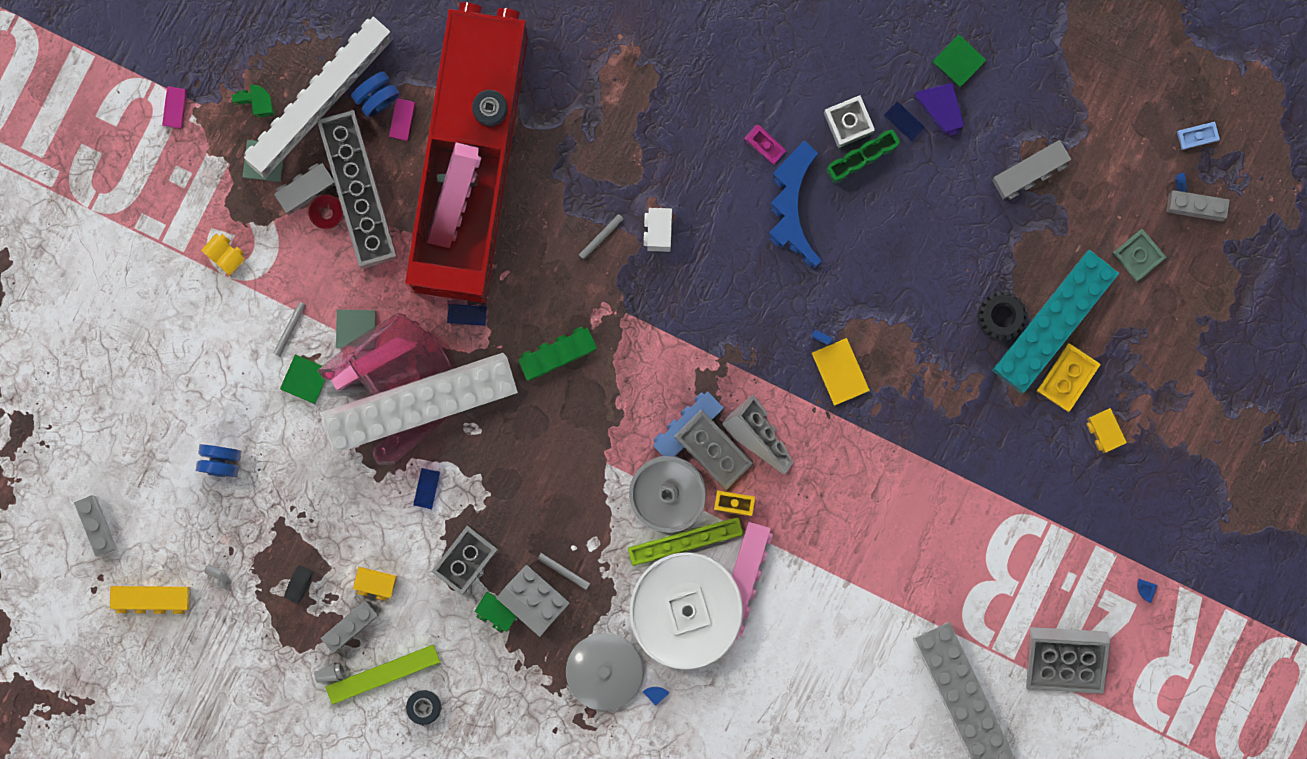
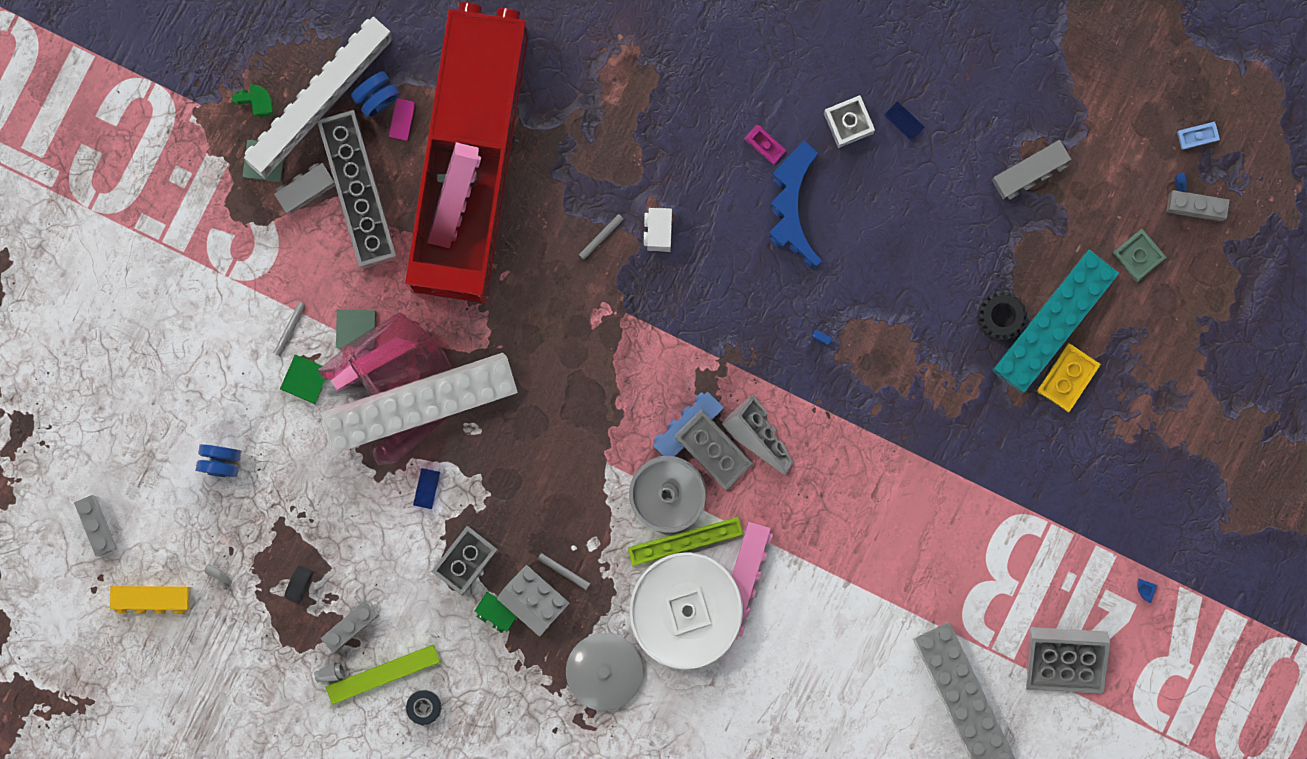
dark pink slope [162,86,188,129] -> none
yellow brick [201,234,246,276] -> none
dark red piece [308,195,343,230] -> none
yellow brick [353,566,397,601] -> none
clear blue tile [447,304,487,326] -> none
black wheel [472,90,508,127] -> none
green brick [518,326,597,382] -> none
blue tile [643,687,669,706] -> none
yellow brick [714,490,755,517] -> none
yellow tile [811,338,870,406] -> none
green brick [826,130,900,183] -> none
dark purple slope [914,83,964,136] -> none
green tile [932,35,986,88] -> none
yellow brick [1086,408,1127,454] -> none

